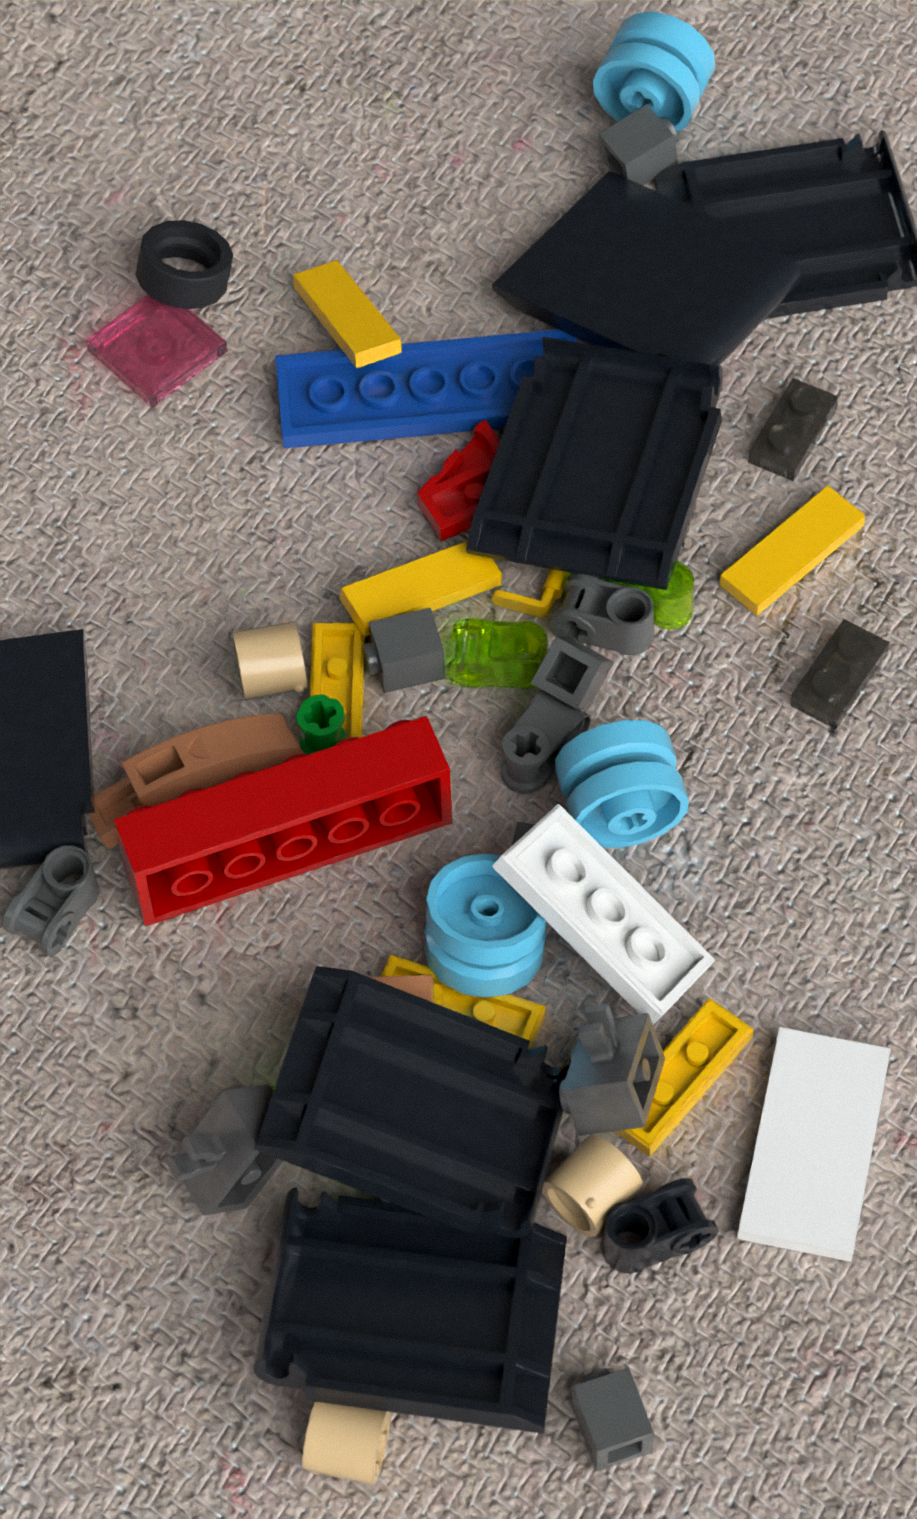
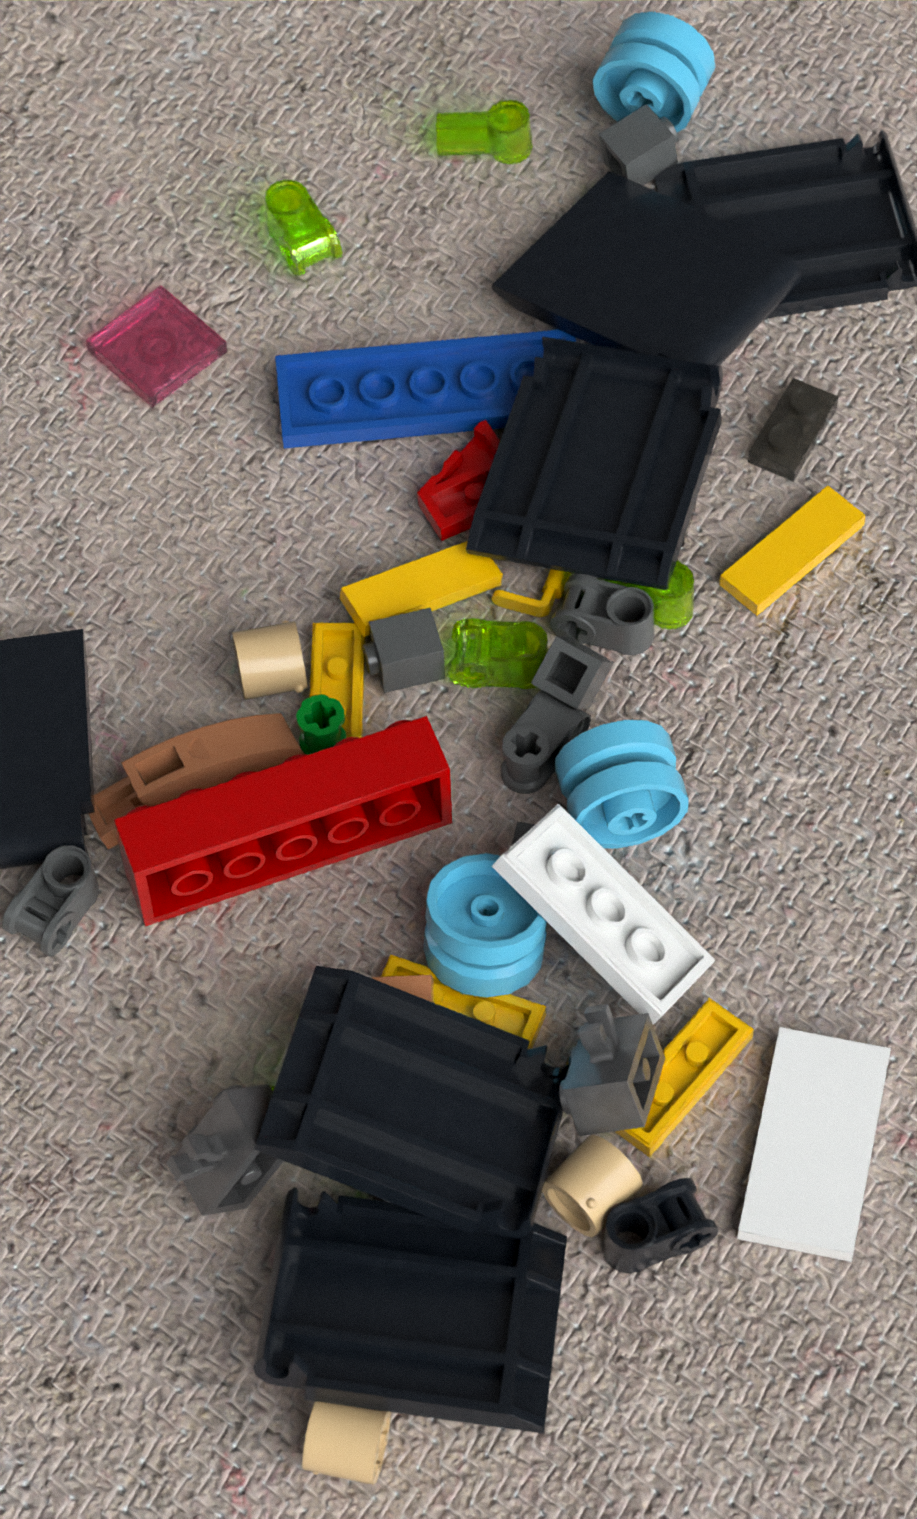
black tyre [135,220,233,309] -> none
yellow tile [293,260,402,368] -> none
dark grey brick [572,1367,654,1472] -> none
clear smoke plate [790,619,890,729] -> none
none -> clear neon green piece [265,180,342,277]
none -> clear neon green piece [436,99,533,164]

